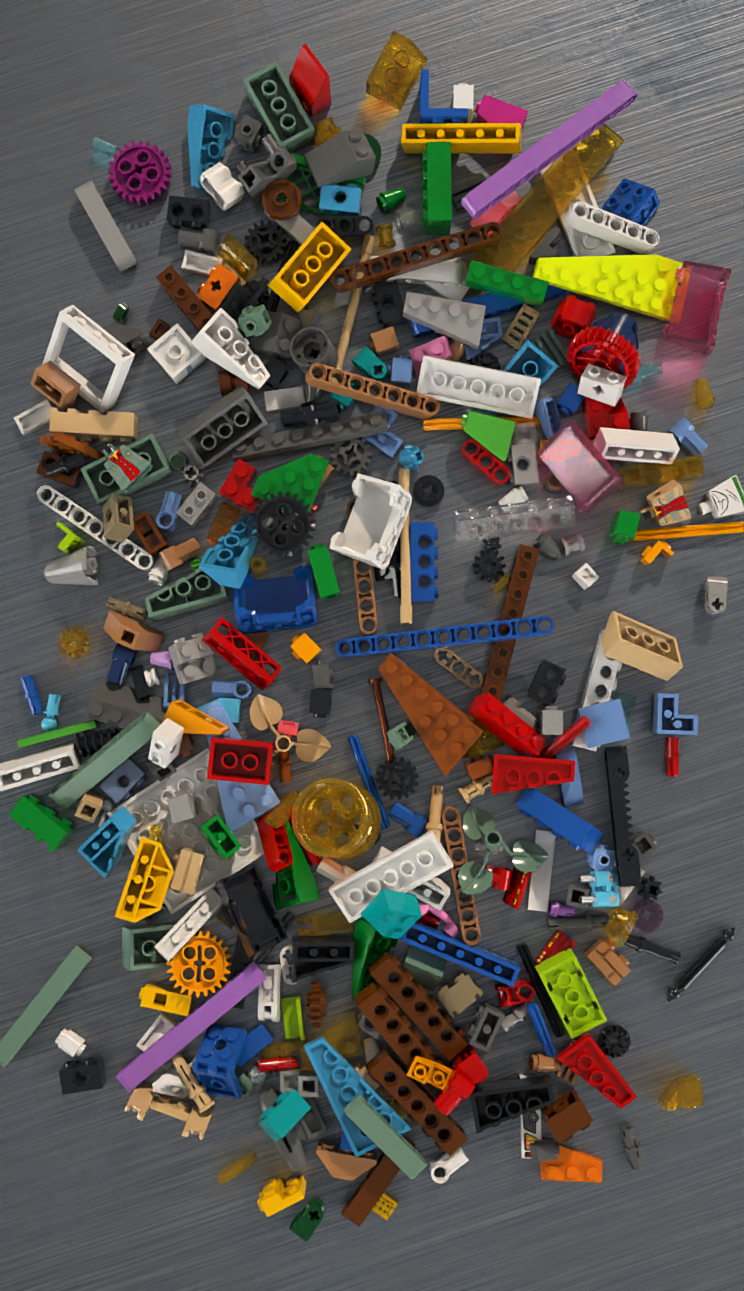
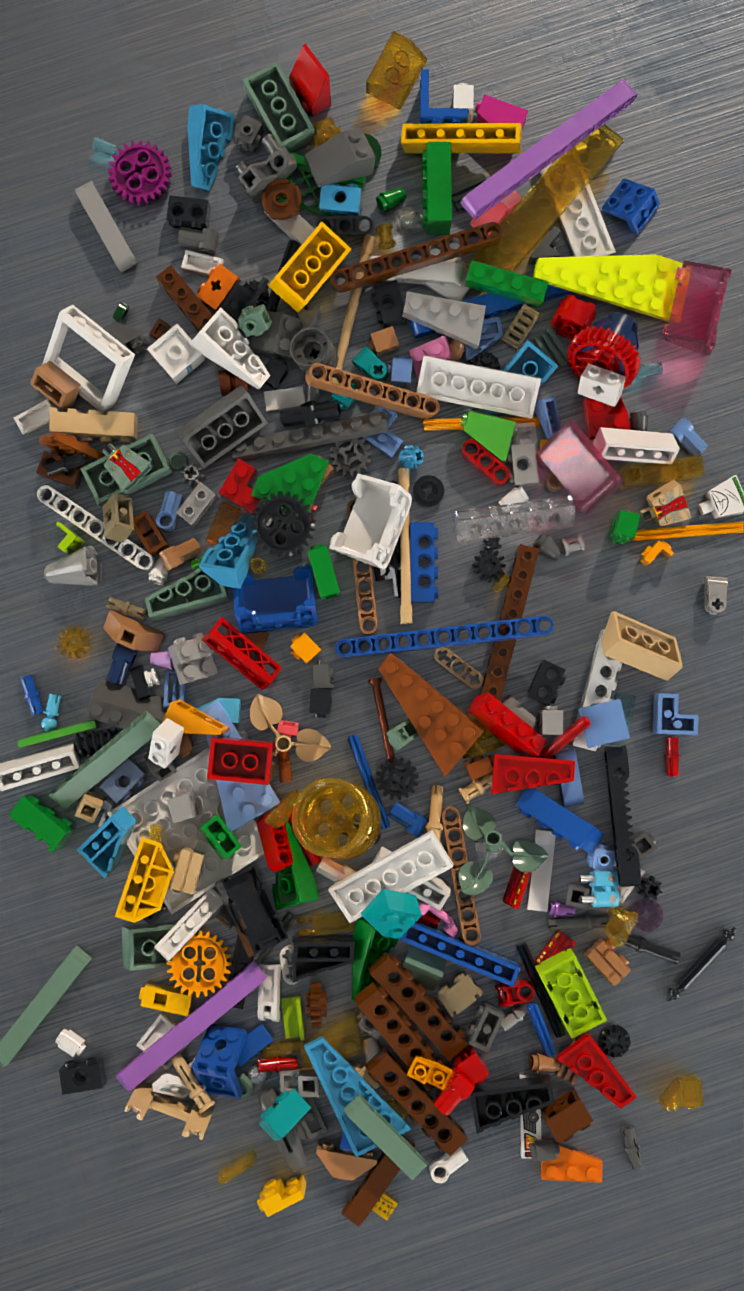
white brick [199,162,245,211] -> none
medium blue piece [212,680,254,699] -> none
clear yellow brick [218,233,259,282] -> none
black gear [244,220,287,265] -> none
dark green piece [289,1198,324,1242] -> none
red piece [480,865,513,891] -> none
blue brick [557,382,584,417] -> none
white beam [564,201,660,255] -> none
white tile [572,563,599,590] -> none
clear yellow cone [695,378,715,409] -> none

